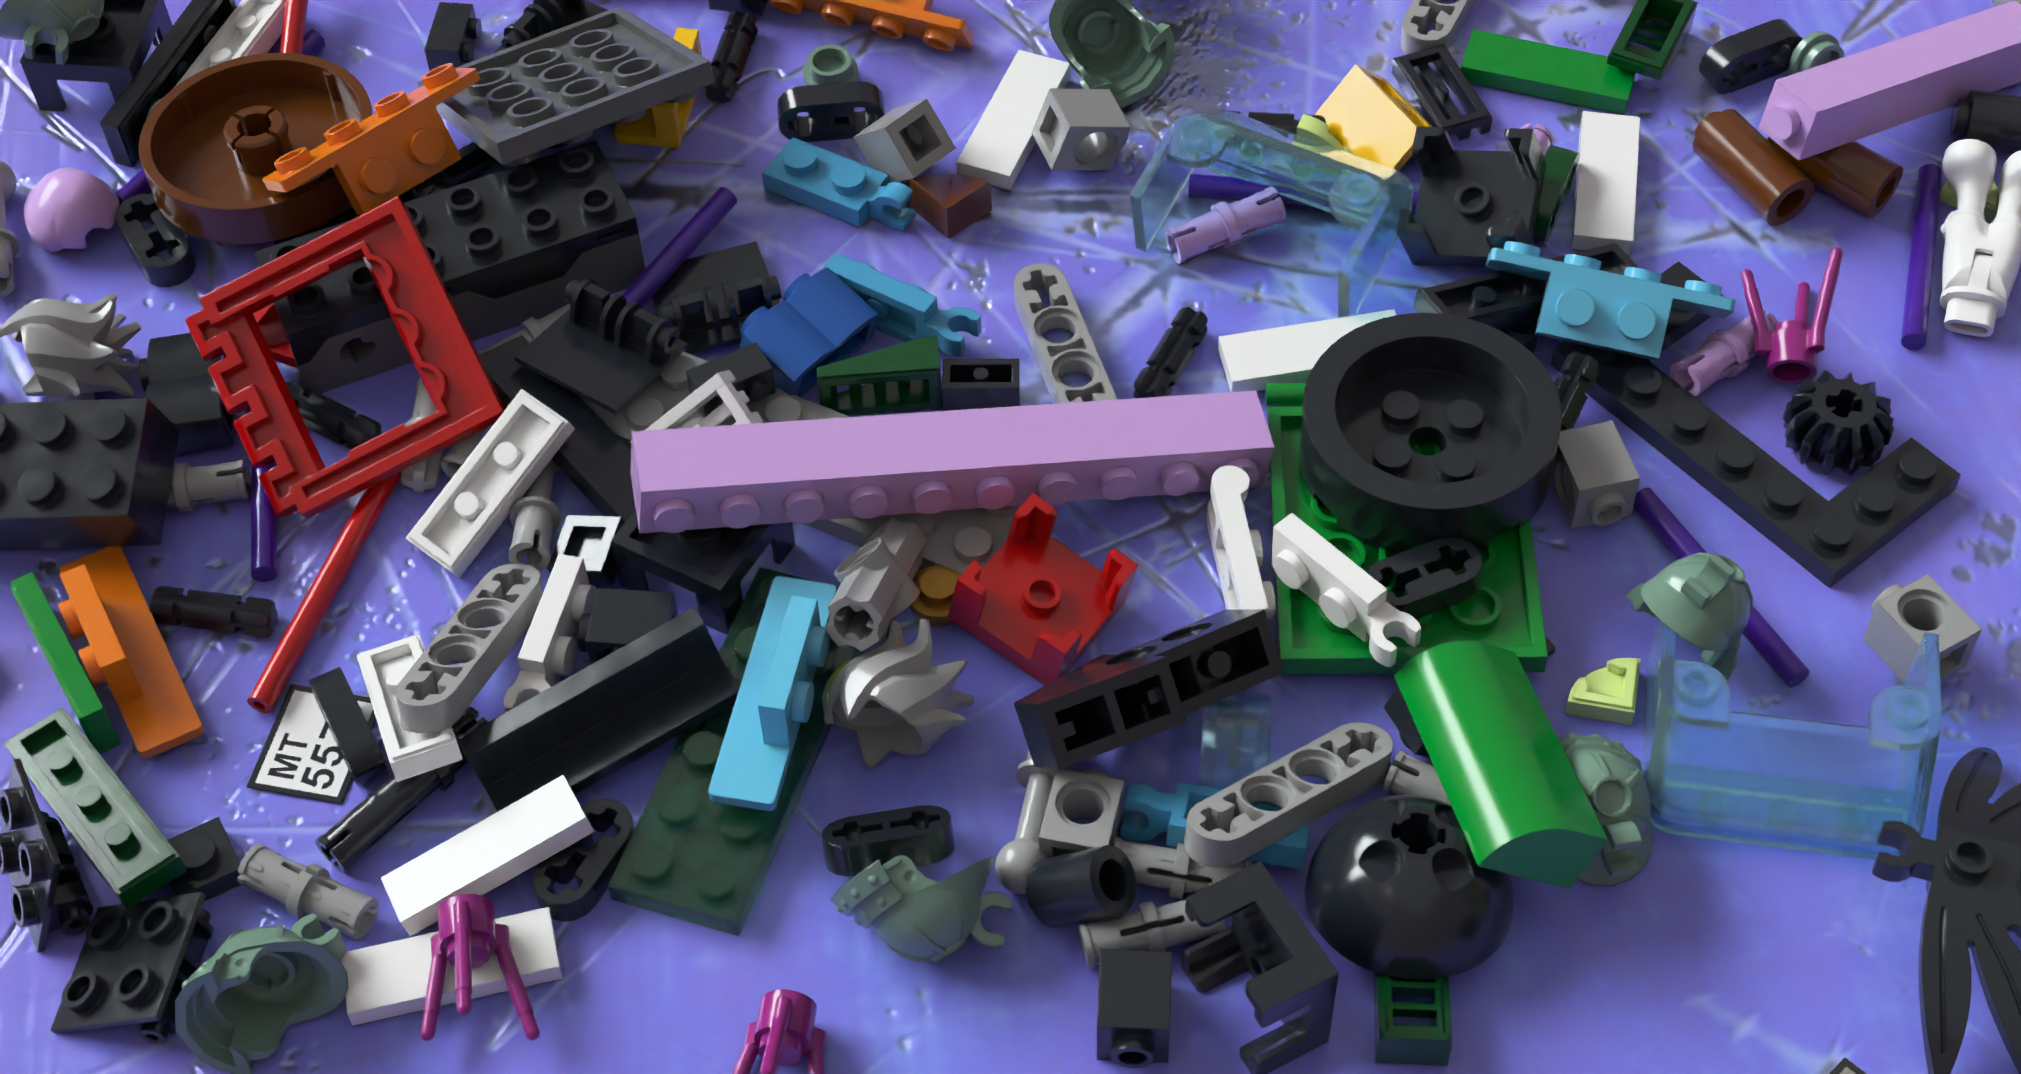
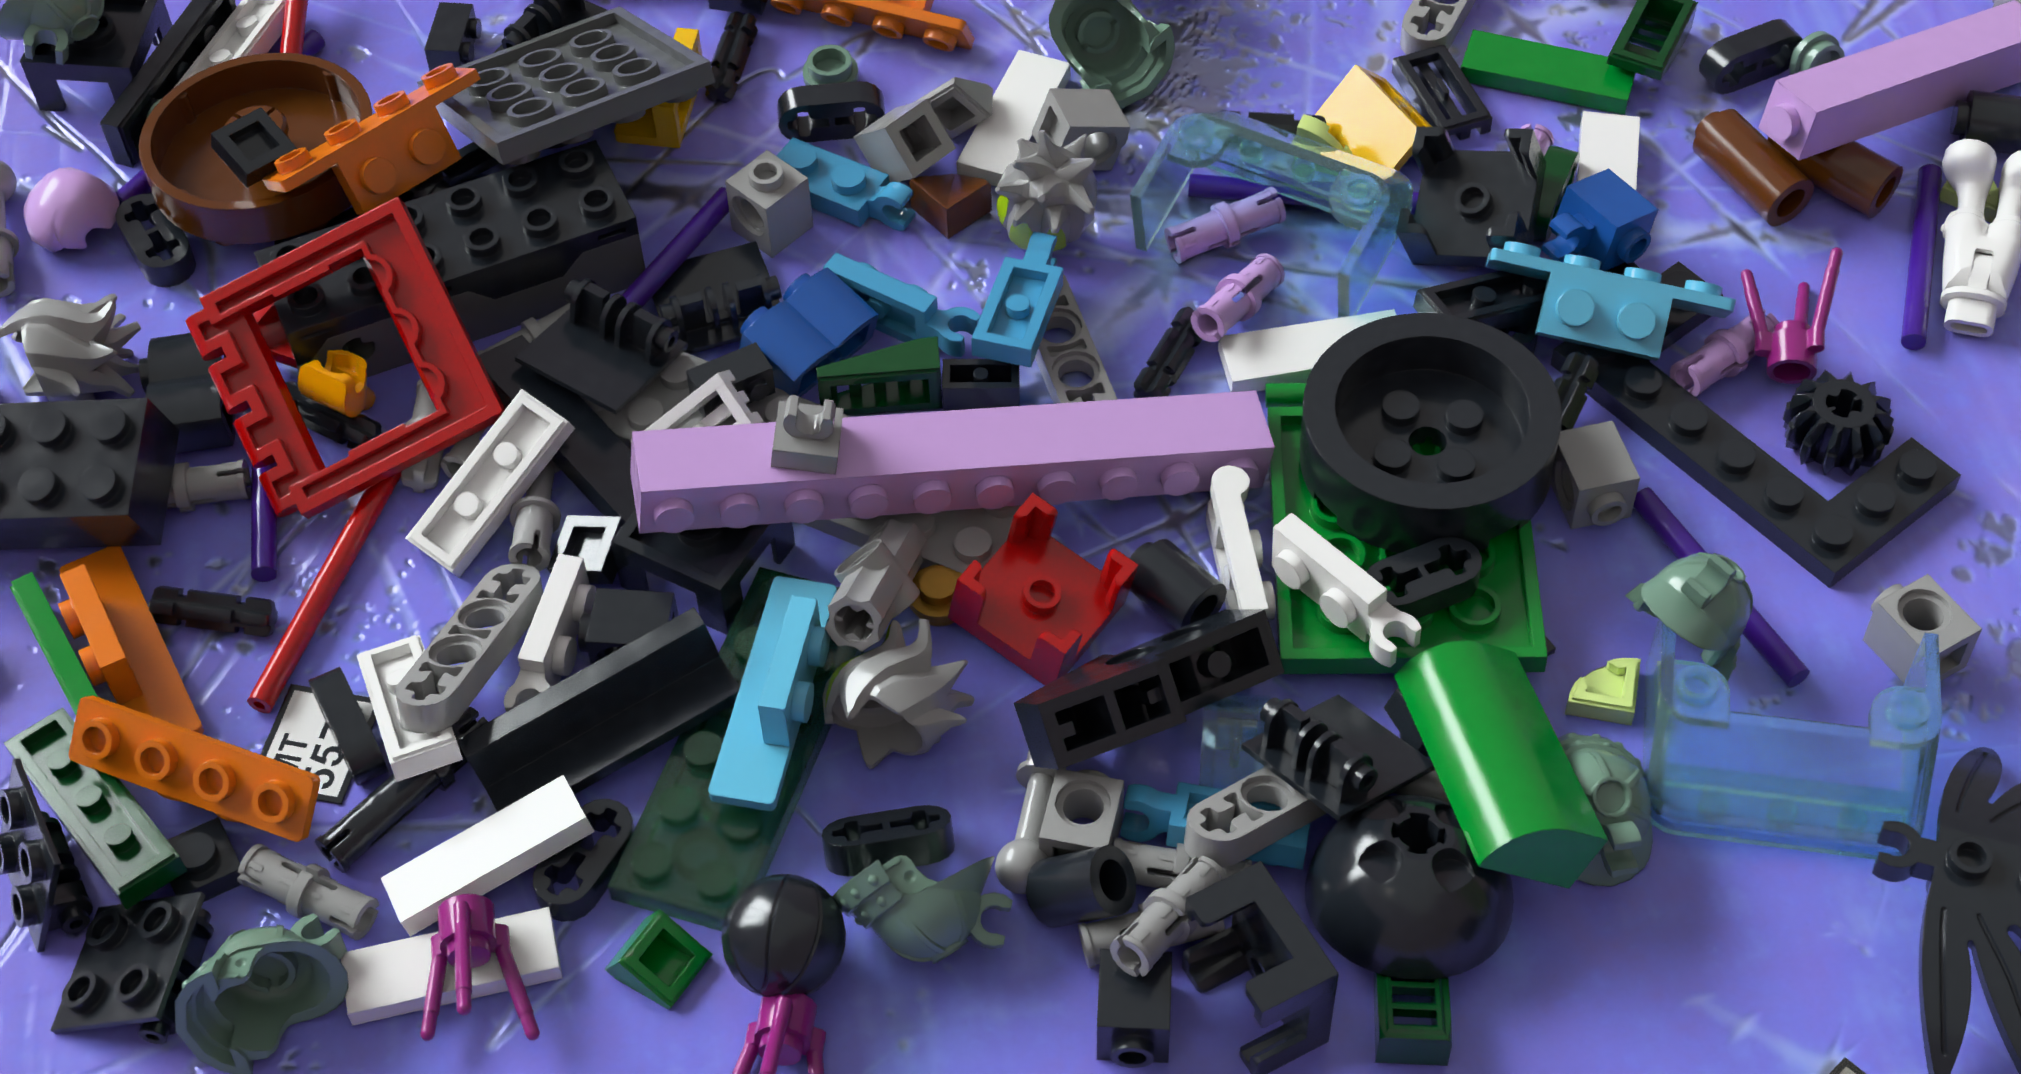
none -> orange bracket [68,695,320,842]
none -> black plate [211,107,297,188]
none -> light orange piece [297,350,376,418]
none -> green slope [605,909,713,1009]
none -> black piece [721,874,846,997]
none -> light grey brick [725,150,813,258]
none -> light grey tile [771,395,844,474]
none -> light grey slope [915,77,993,139]
none -> dark azure plate [971,232,1063,367]
none -> light grey hair [995,130,1097,251]
none -> light grey pin [1110,856,1227,977]
none -> black brick [1130,539,1227,630]
none -> lavender pin [1191,253,1285,342]
none -> black hinge [1241,694,1435,822]
none -> blue brick [1541,168,1659,271]

